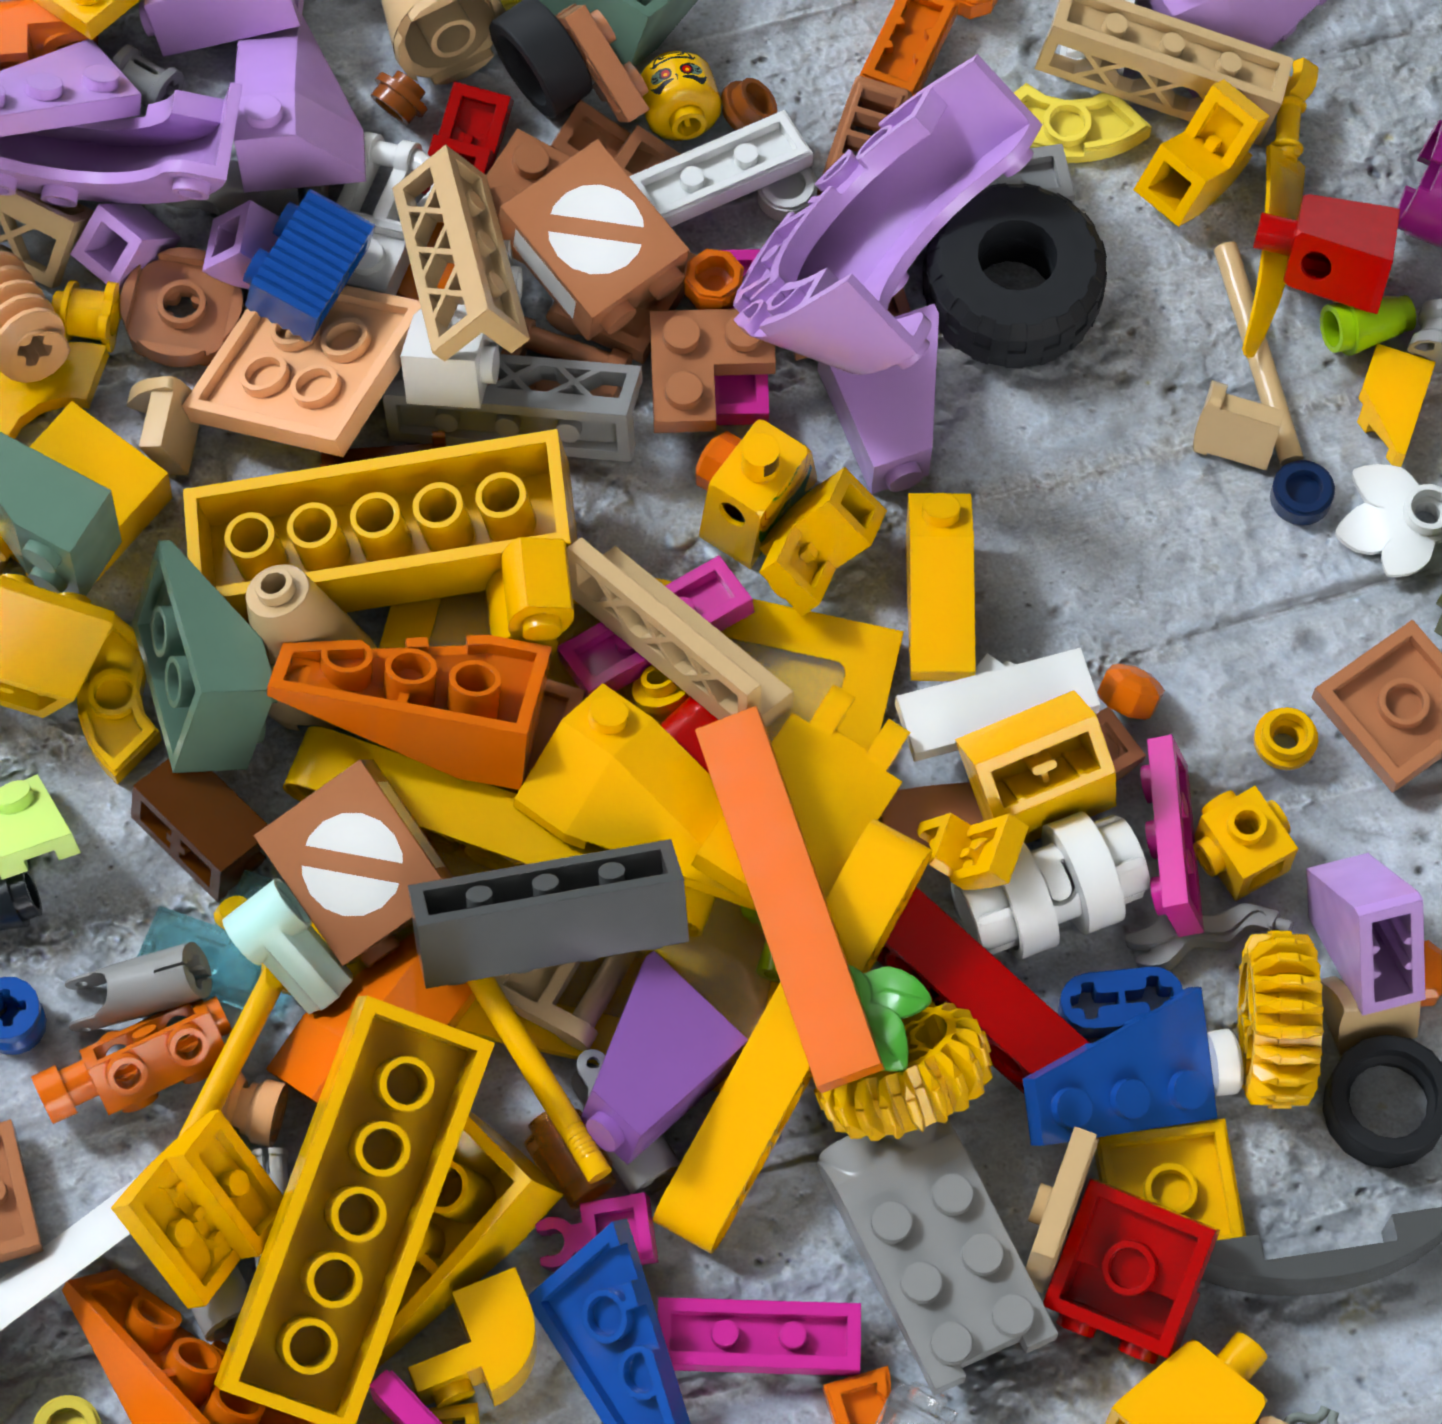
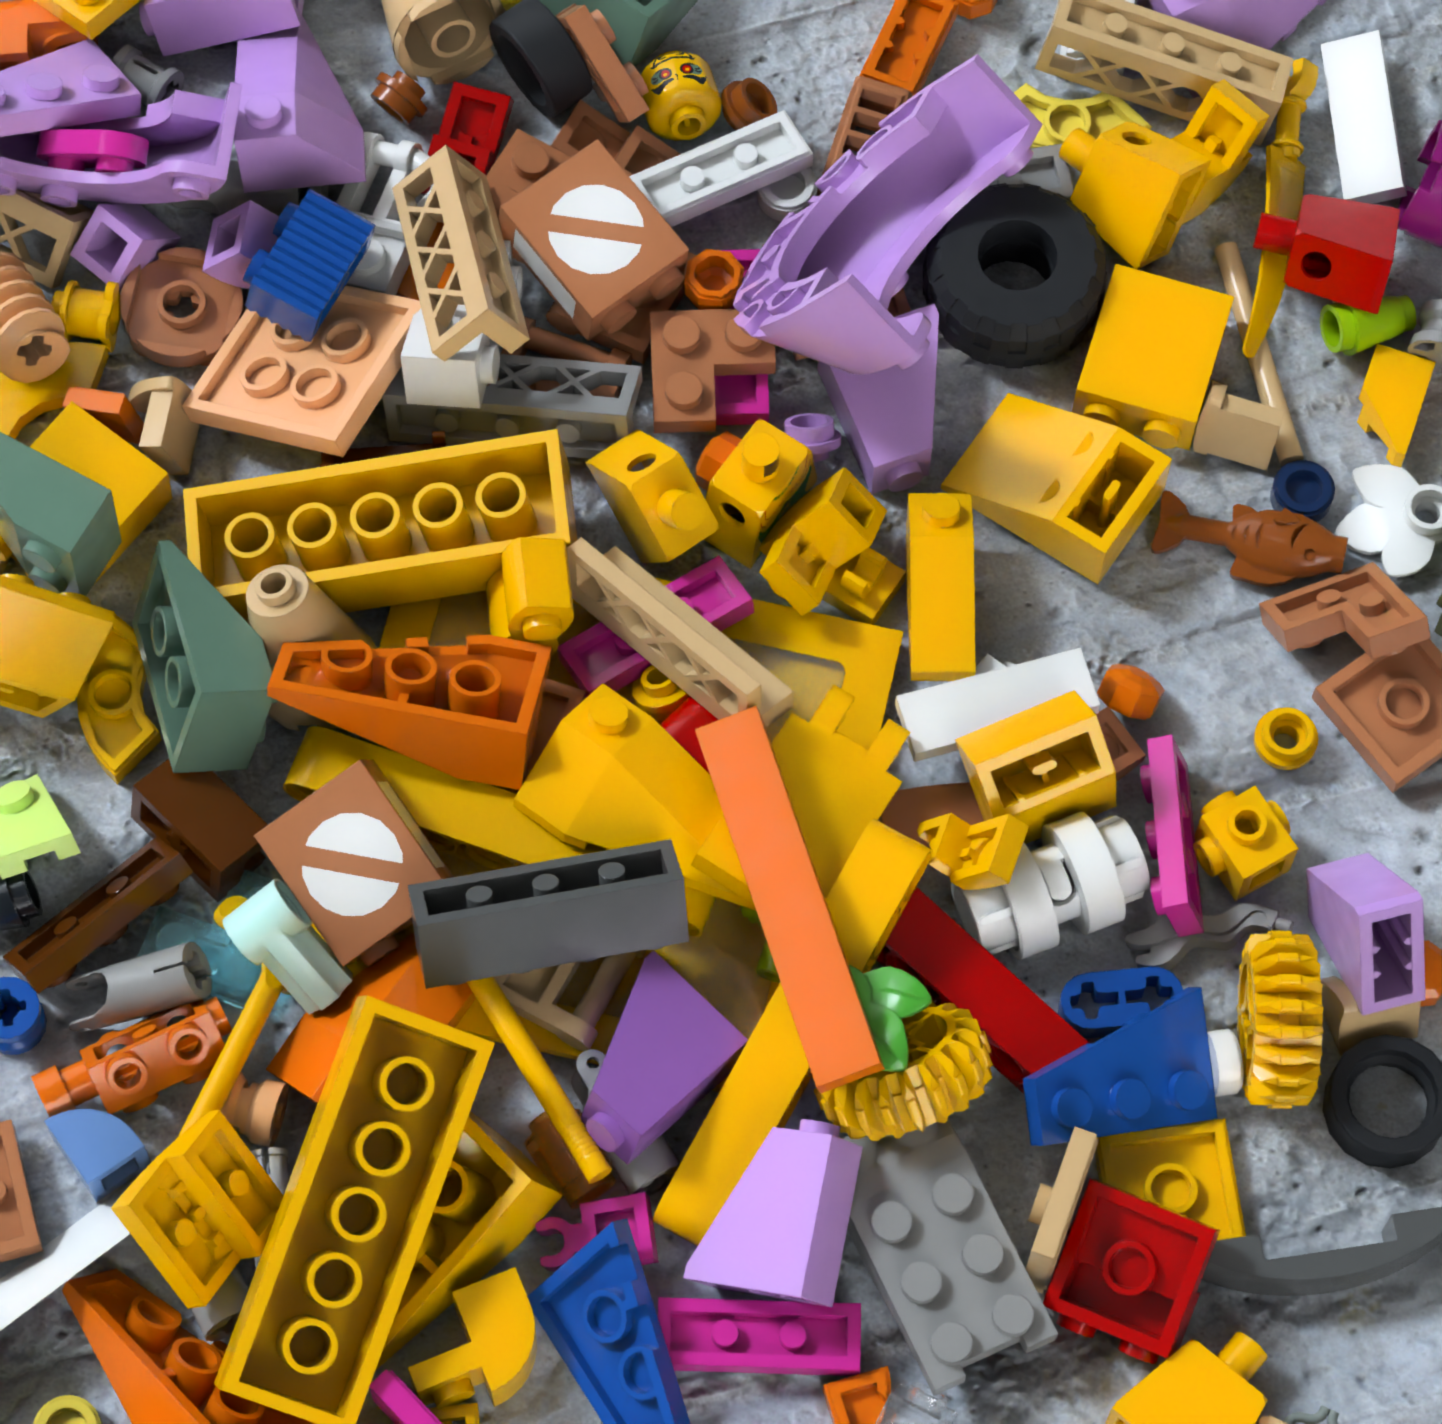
none -> reddish brown plate [3,836,193,994]
none -> dark pink plate [36,129,149,172]
none -> medium blue brick [44,1109,151,1202]
none -> orange tile [62,386,144,444]
none -> yellow torso [586,429,719,563]
none -> lavender slope [683,1119,863,1307]
none -> lavender plate [784,413,841,462]
none -> yellow tile [822,547,906,625]
none -> yellow slope [940,393,1172,585]
none -> yellow torso [1059,122,1211,270]
none -> yellow brick [1072,264,1234,450]
none -> dark orange animal [1151,490,1348,587]
none -> nougat plate [1259,562,1431,659]
none -> white tile [1320,30,1407,204]

